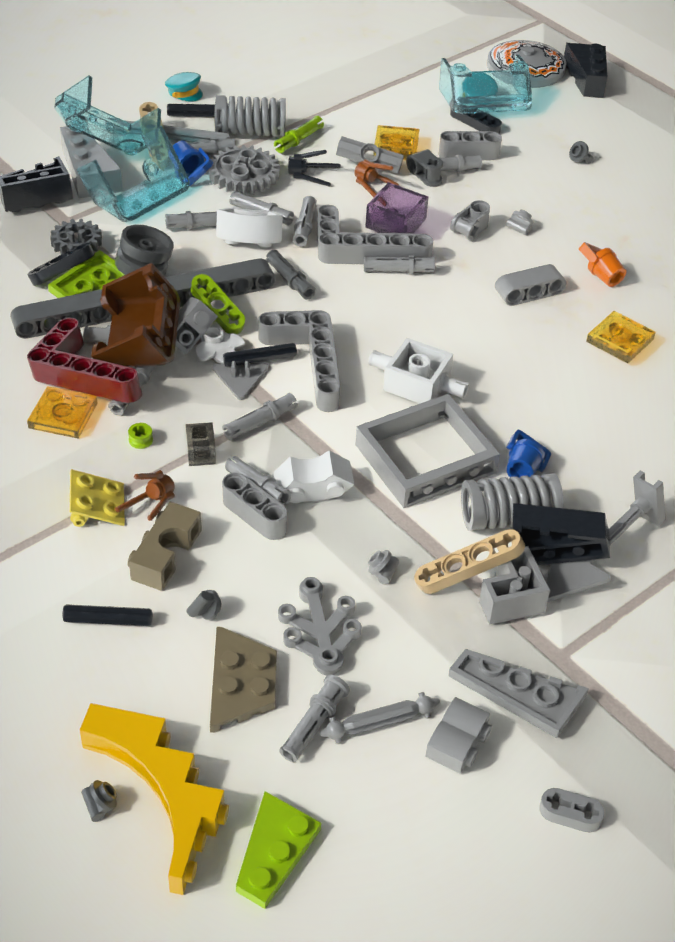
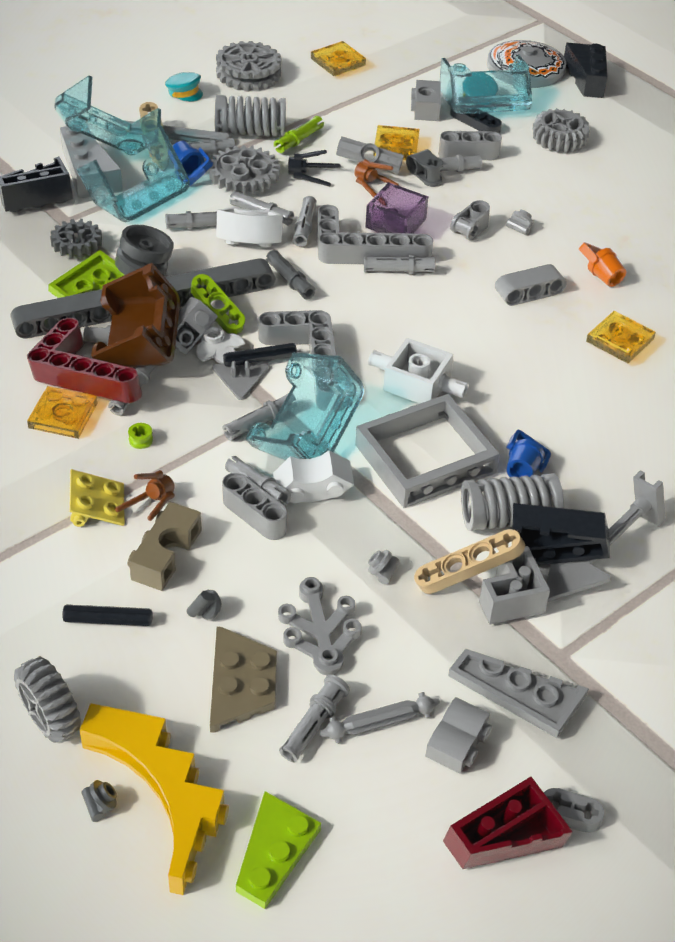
black beam [27,243,95,286] -> none
black axle [167,104,215,117] -> none
clear smoke brick [185,422,216,466] -> none
dark grey plate [569,141,594,164] -> none
none -> light grey gear [14,656,81,743]
none -> light grey piece [216,41,282,91]
none -> clear light blue windscreen [245,352,364,461]
none -> clear yellow plate [311,41,366,76]
none -> light grey brick [411,80,441,121]
none -> dark red wedge [443,776,573,869]
none -> light grey gear [532,108,590,153]

